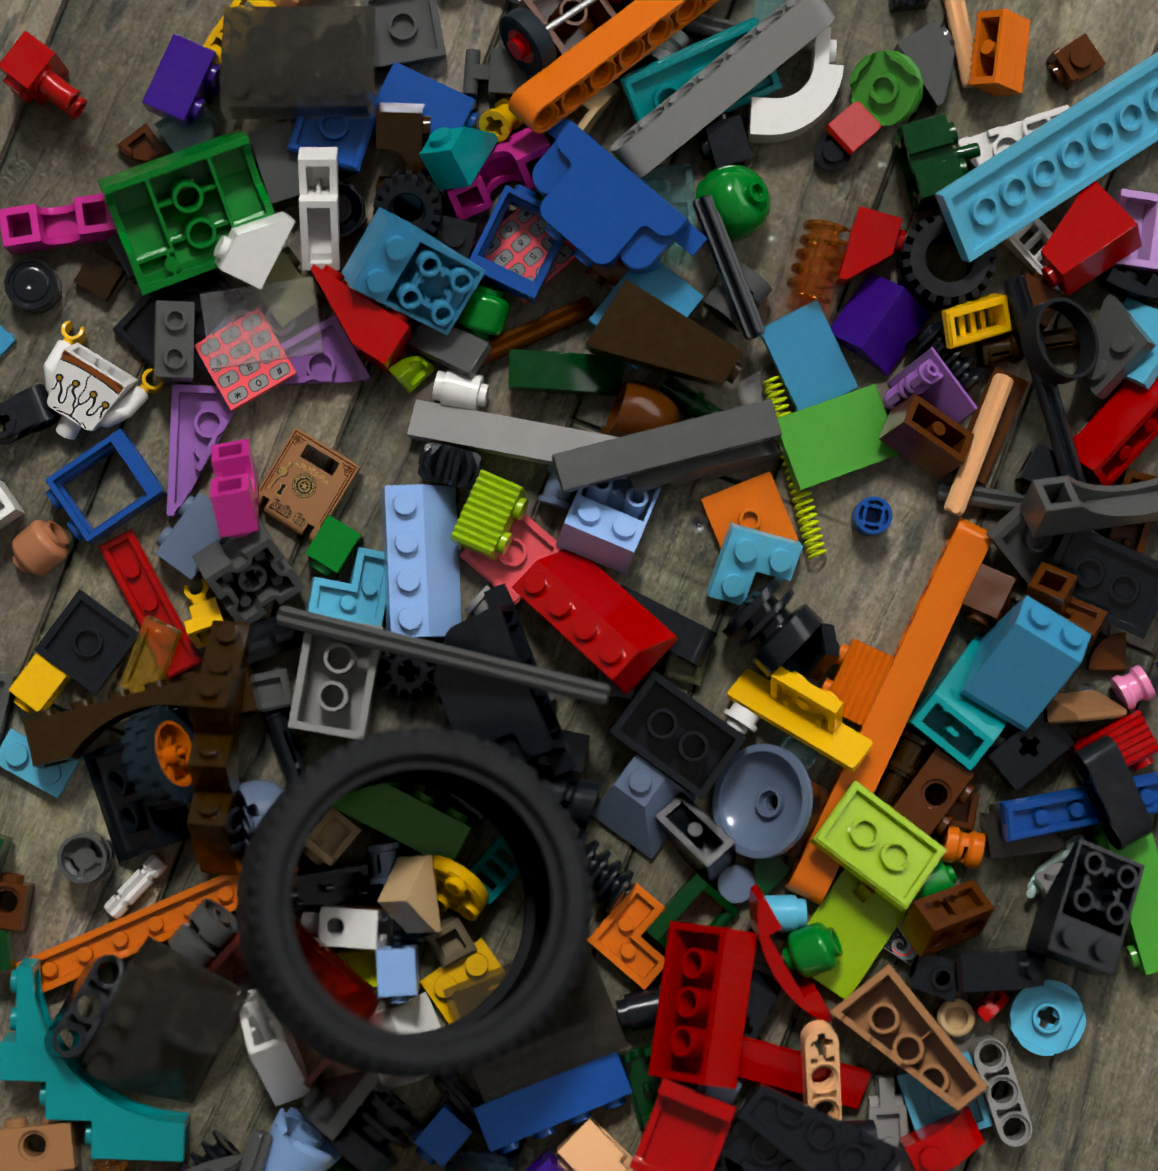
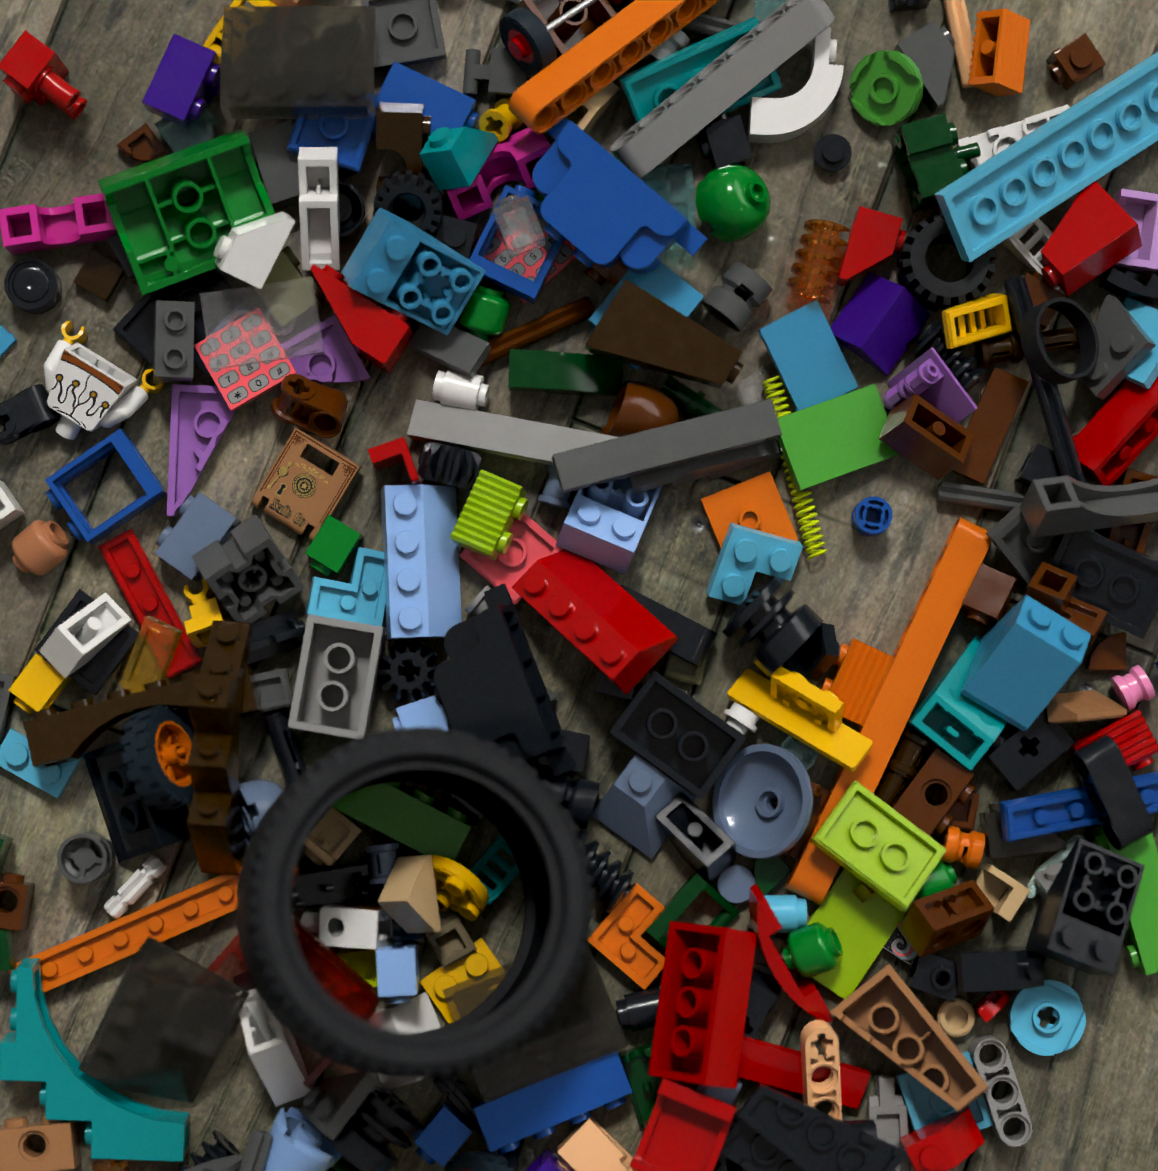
black beam [44,955,126,1059] -> none
dark grey wheel [168,898,239,972] -> none
dark pink arch [210,438,259,538] -> none
dark grey axle [276,605,610,705] -> none
lime tile [388,356,436,393] -> none
black axle [692,195,765,340] -> none
slope [825,101,881,155] -> none
light nougat axle [944,373,1014,516] -> none
none -> white slope [39,592,132,679]
none -> reddish brown piece [271,374,348,438]
none -> red panel [367,436,422,485]
none -> light blue brick [392,695,449,731]
none -> clear brick [492,194,545,258]
none -> tan panel [975,863,1030,922]

